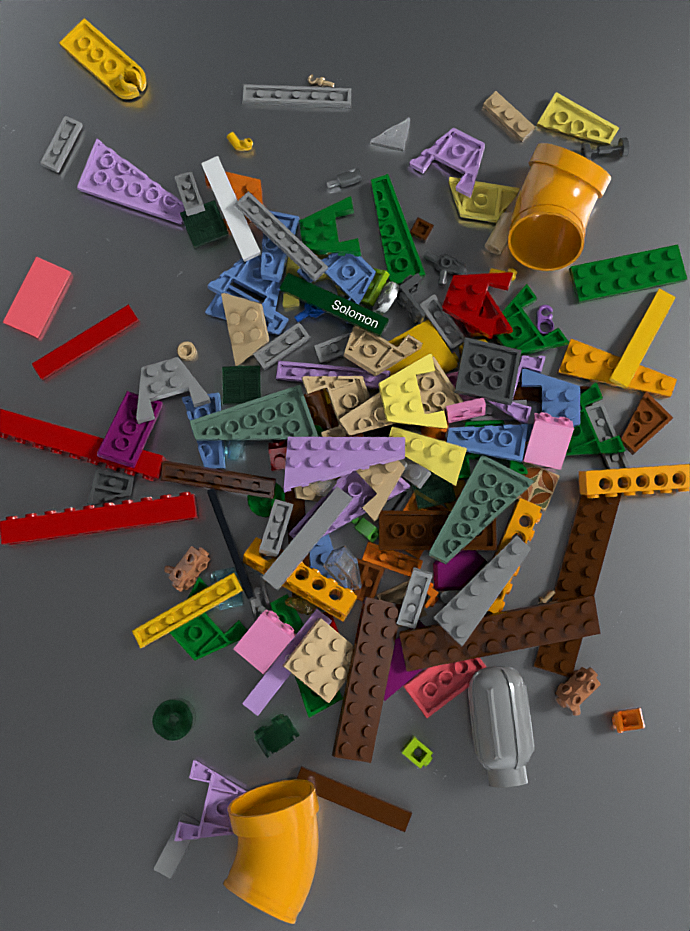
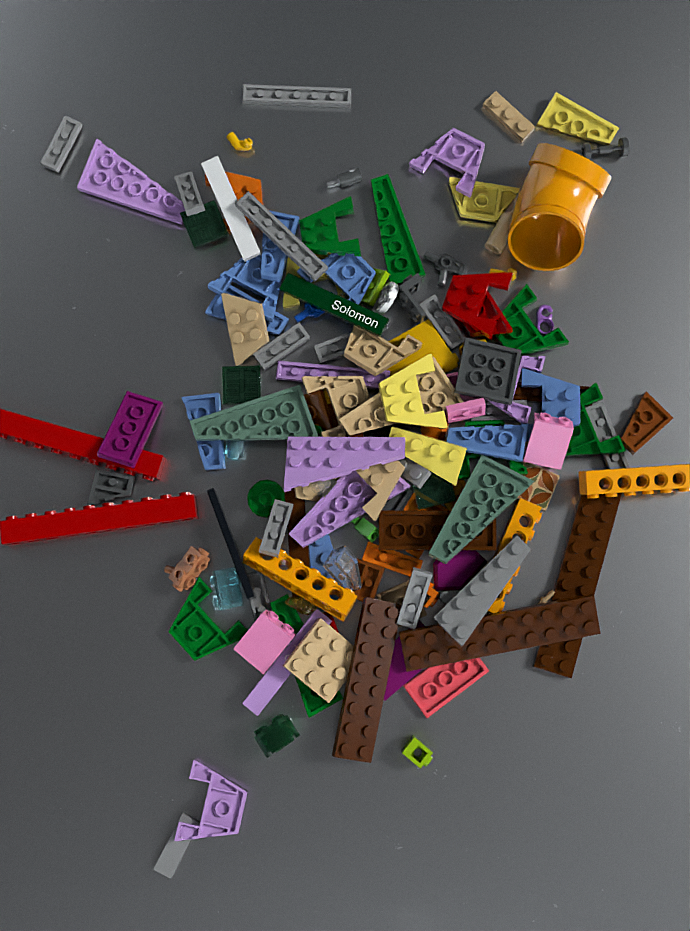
coral tile [3,256,71,339] -> none
red tile [32,304,139,380] -> none
yellow plate [59,18,147,100] -> none
yellow tile [132,573,244,648] -> none
light grey wing [136,357,211,424] -> none
clear green brick [152,698,196,741] -> none
reddish brown tile [161,460,276,499] -> none
tan tile [177,341,197,361] -> none
light orange cylinder [223,779,319,924] -> none
light grey tile [262,487,353,591] -> none
red bracket [268,440,287,471] -> none
reddish brown tile [296,766,412,832] -> none
tan hand [308,74,334,87] -> none
clear tile [370,118,411,152] -> none
reddish brown tile [410,217,434,243] -> none
light grey piece [468,666,535,788] -> none
nougat brick [555,666,601,716] -> none
light orange wing [557,339,677,398] -> none
green plate [569,244,687,304] -> none
yellow tile [609,288,676,389] -> none
orange bracket [612,707,645,733] -> none

